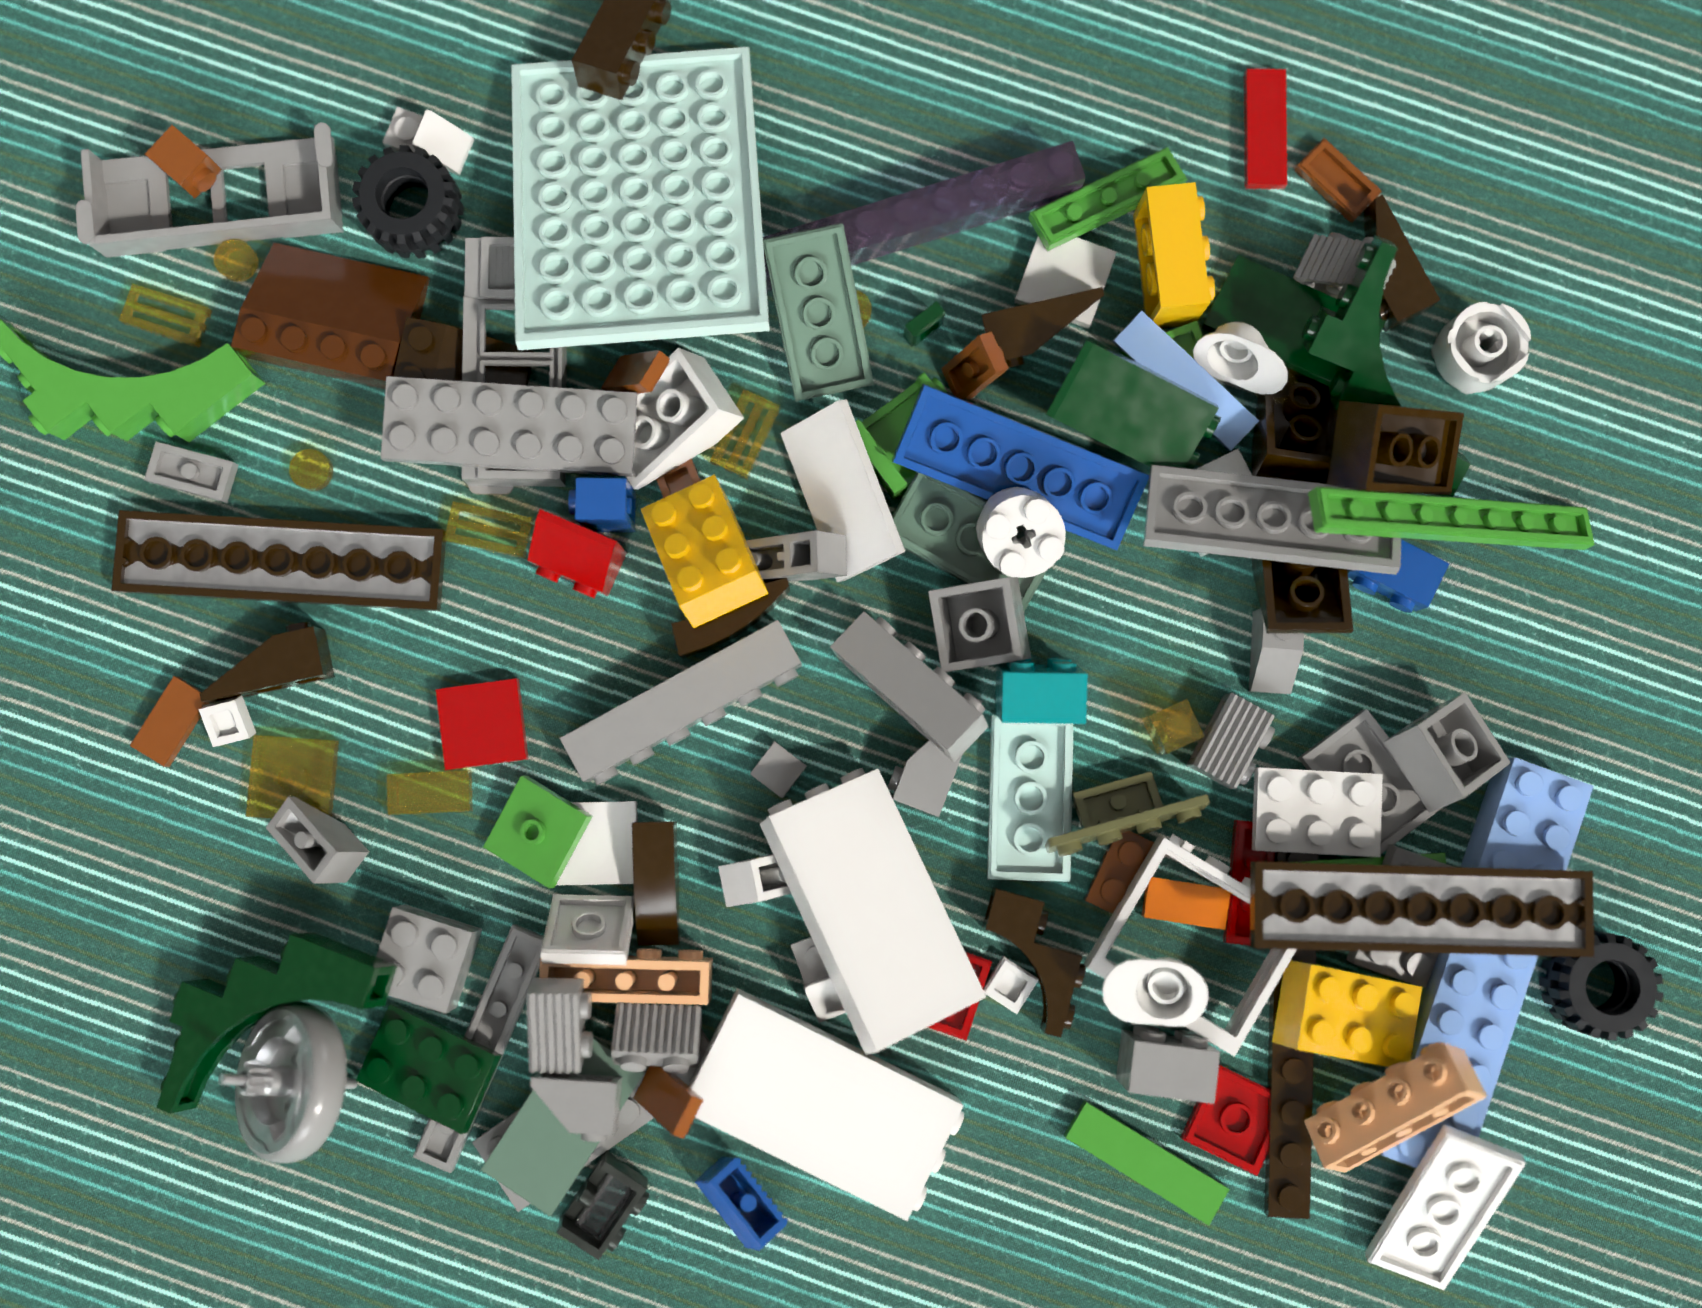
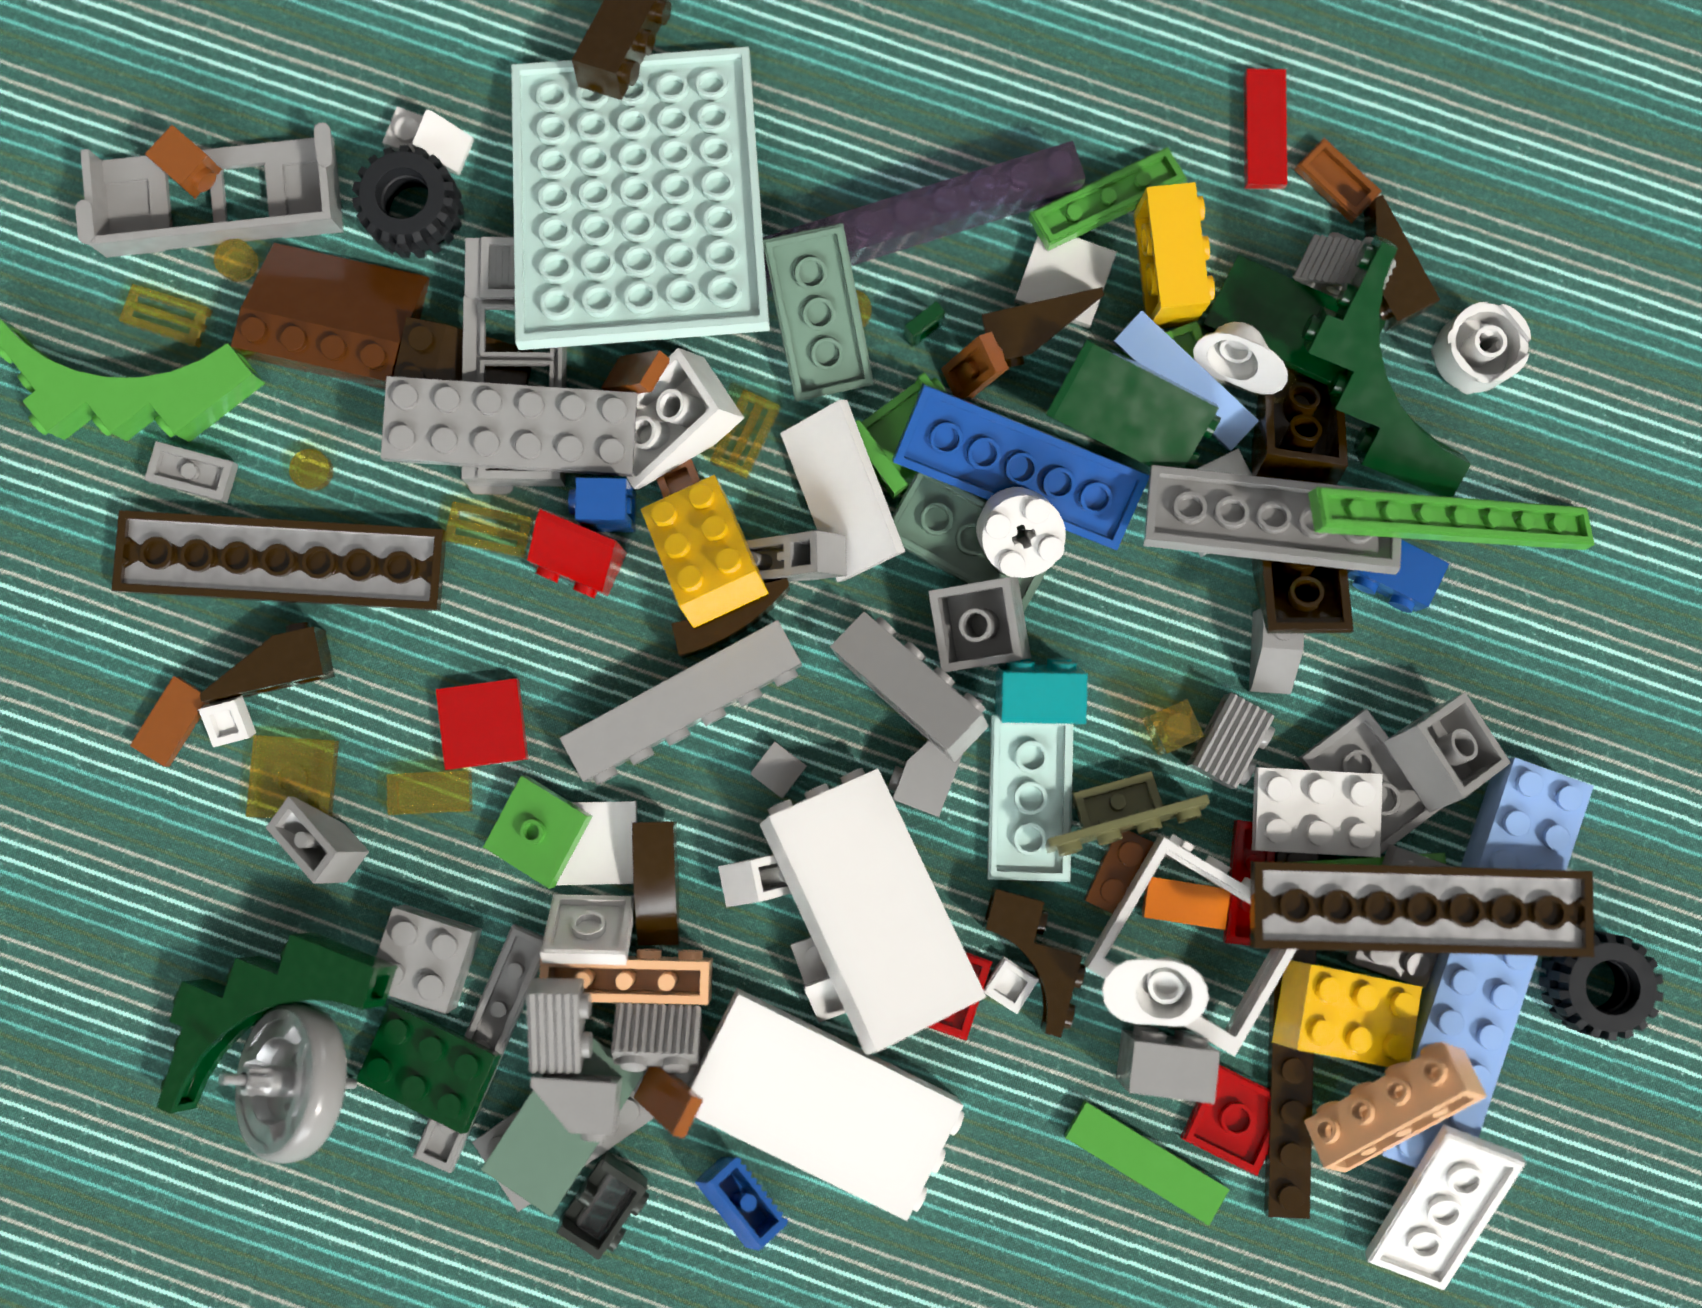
dark brown slope [1327,400,1464,496] -> none

